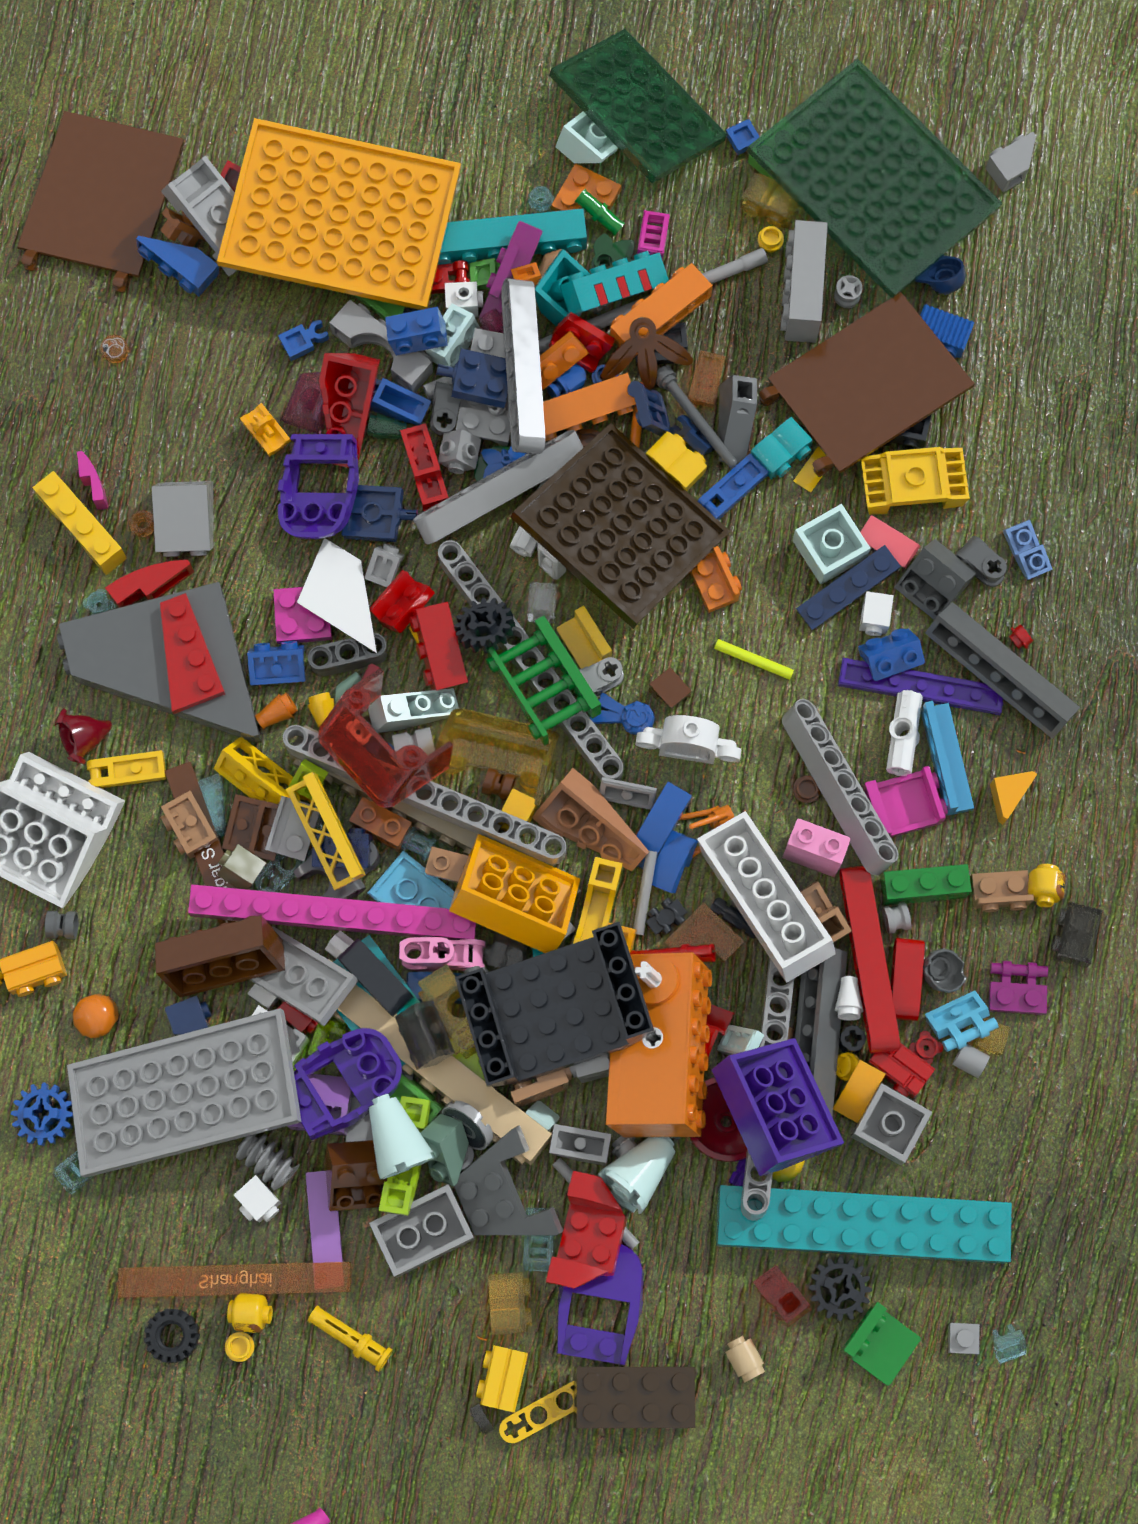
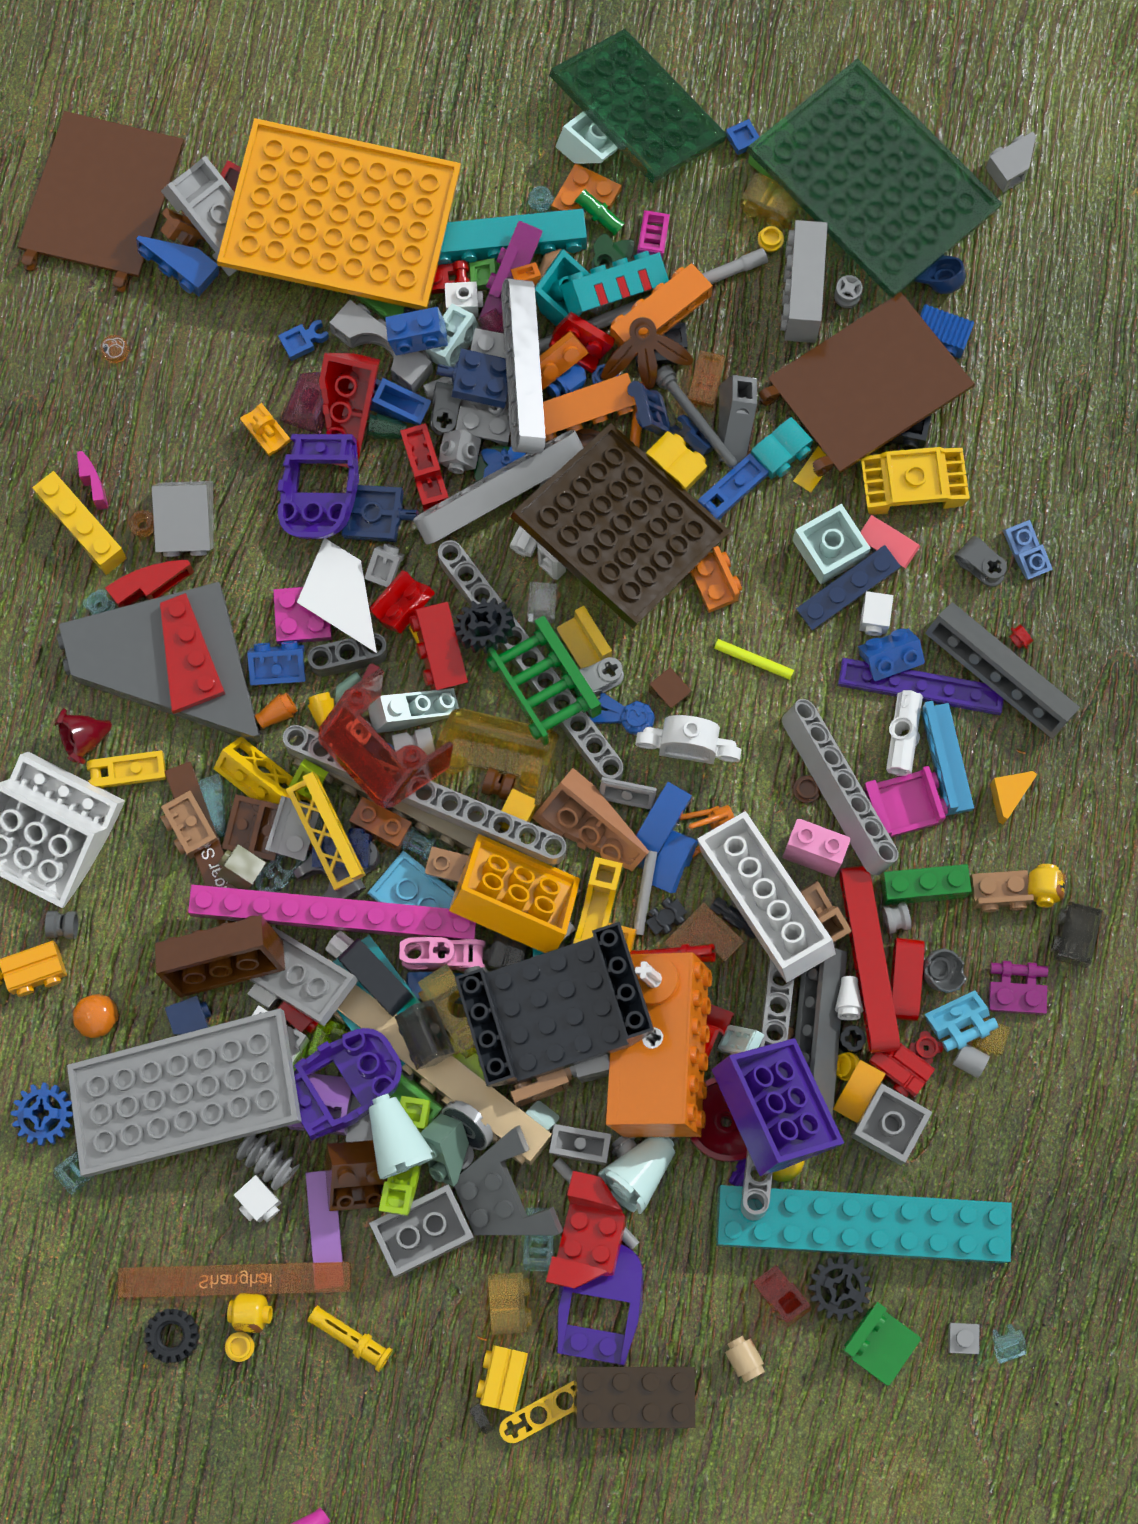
dark grey slope [894,539,977,620] -> none

